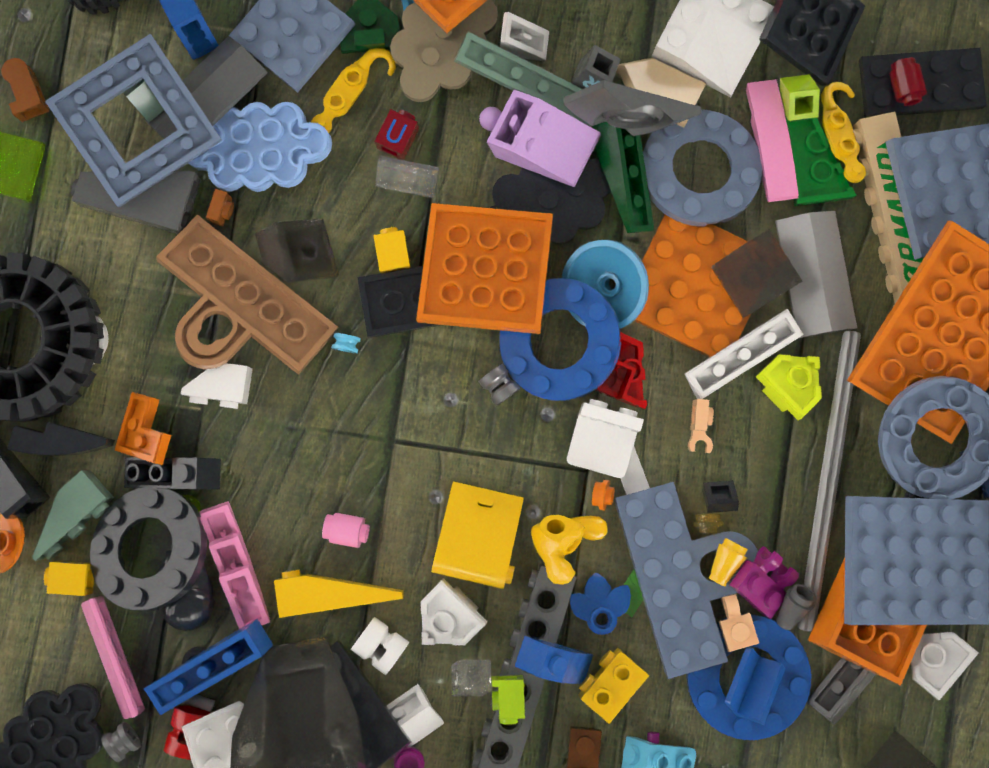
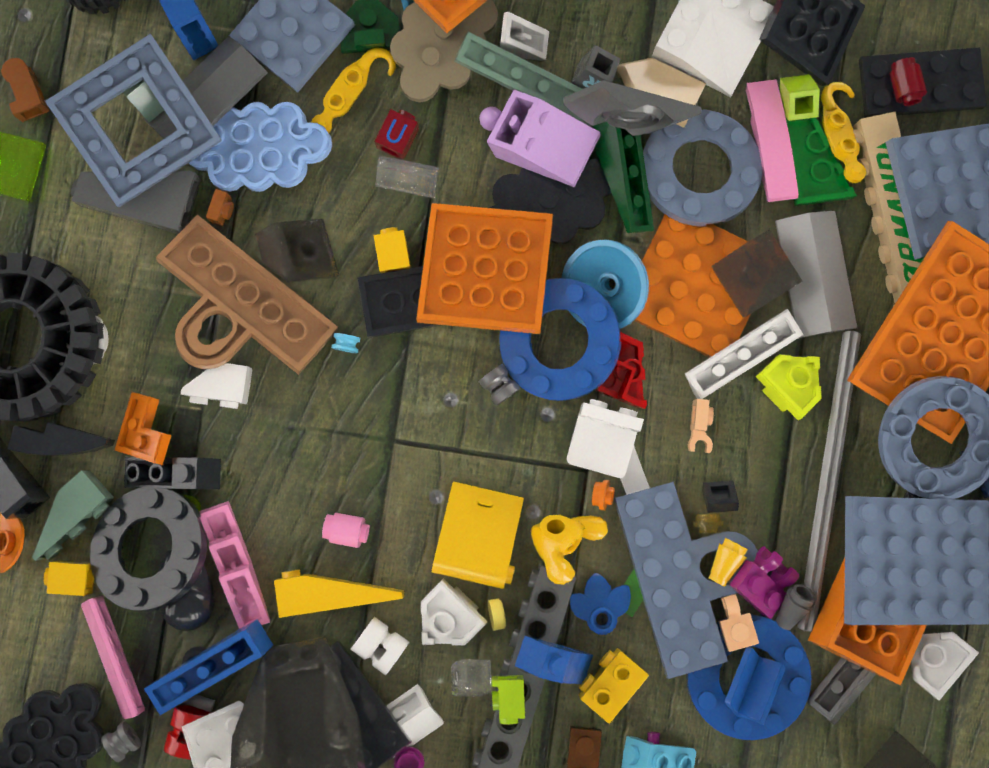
none -> light yellow tile [488,598,506,631]

